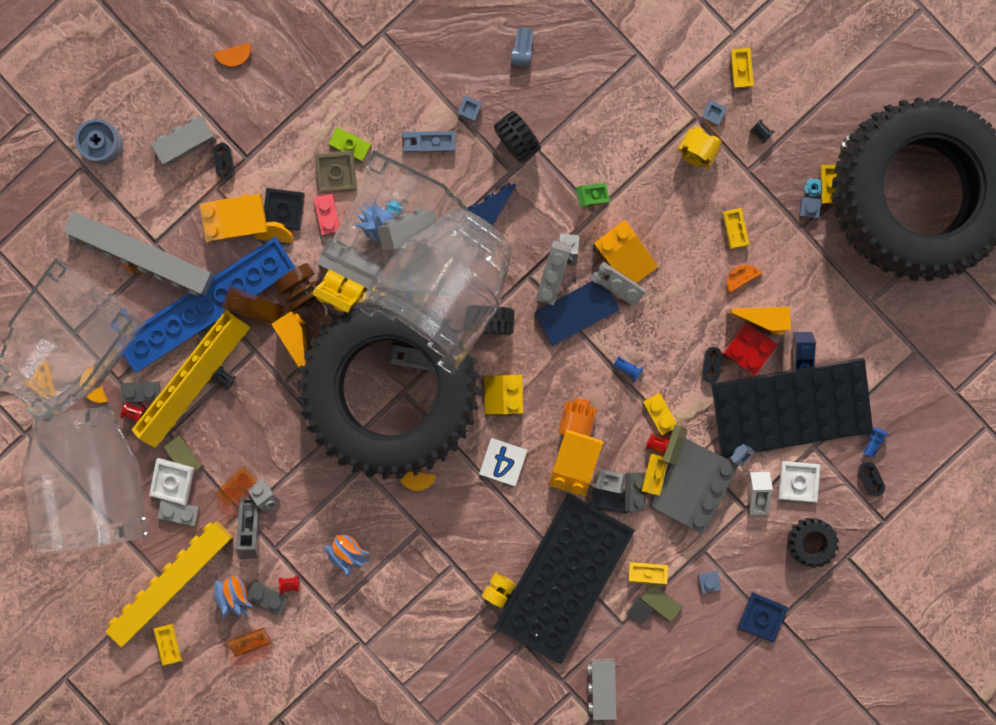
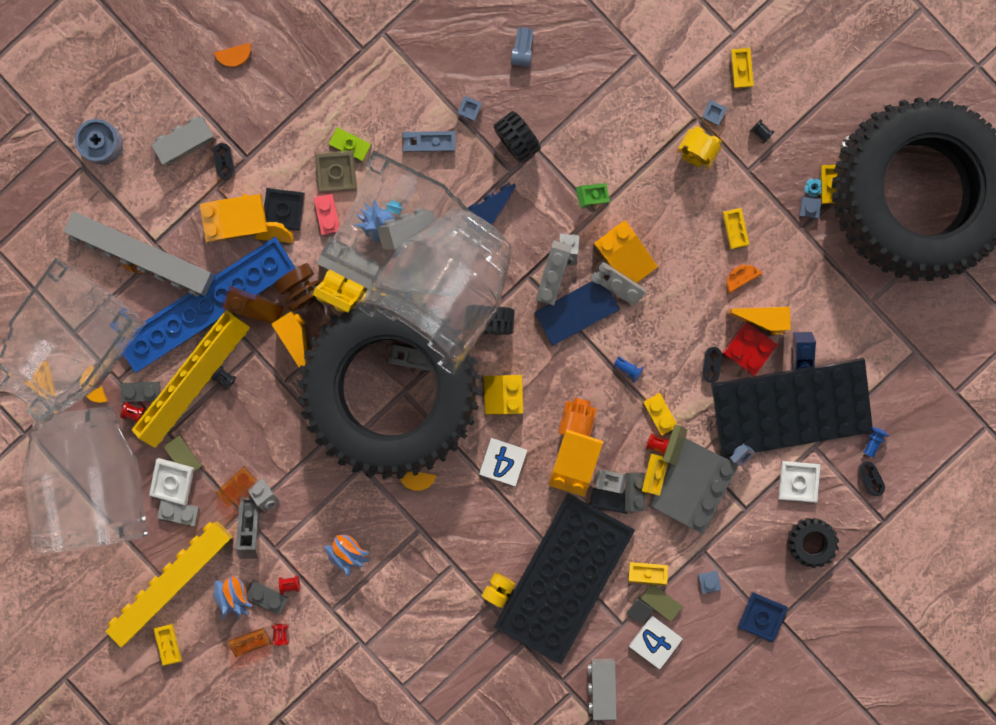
white slope [749,472,773,515] -> none
none -> red bush [271,624,289,646]
none -> white tile [629,615,683,669]

